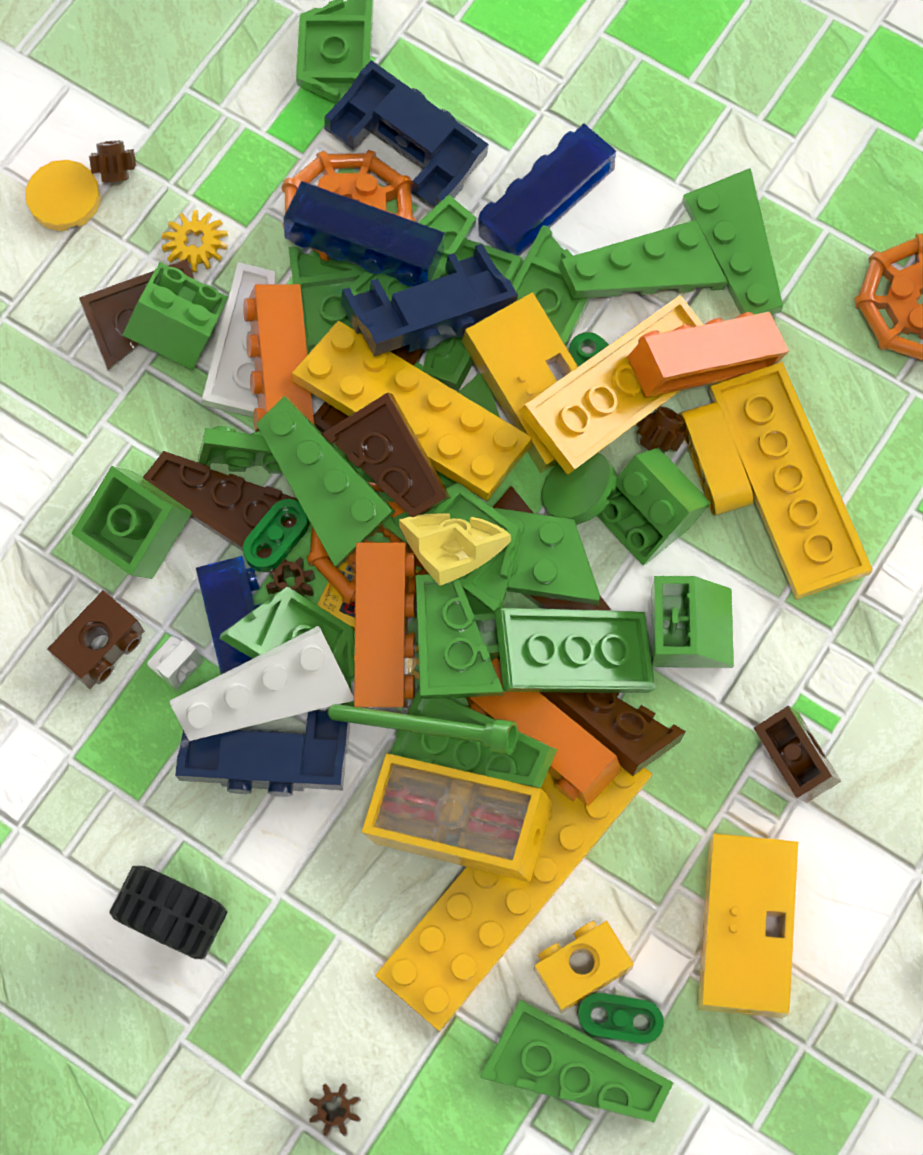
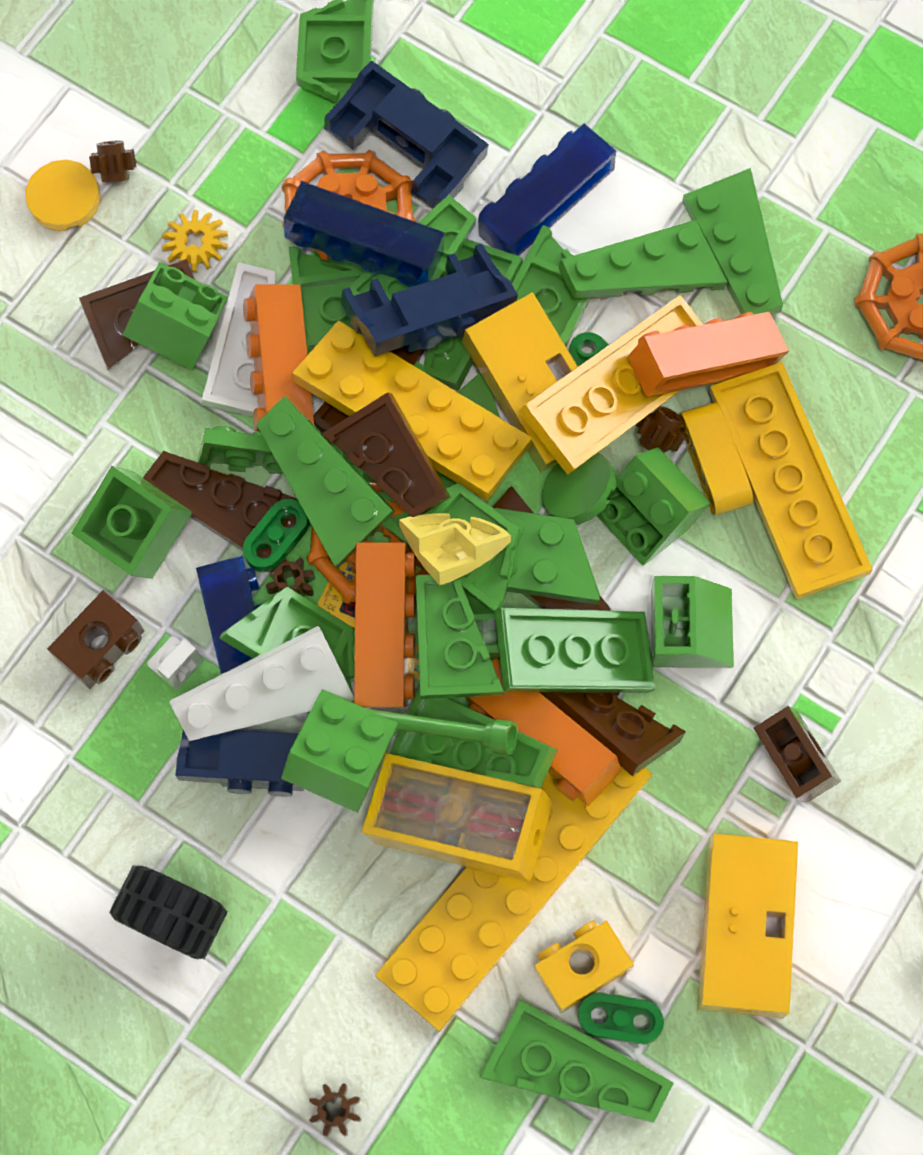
none -> bright green brick [281,689,398,813]

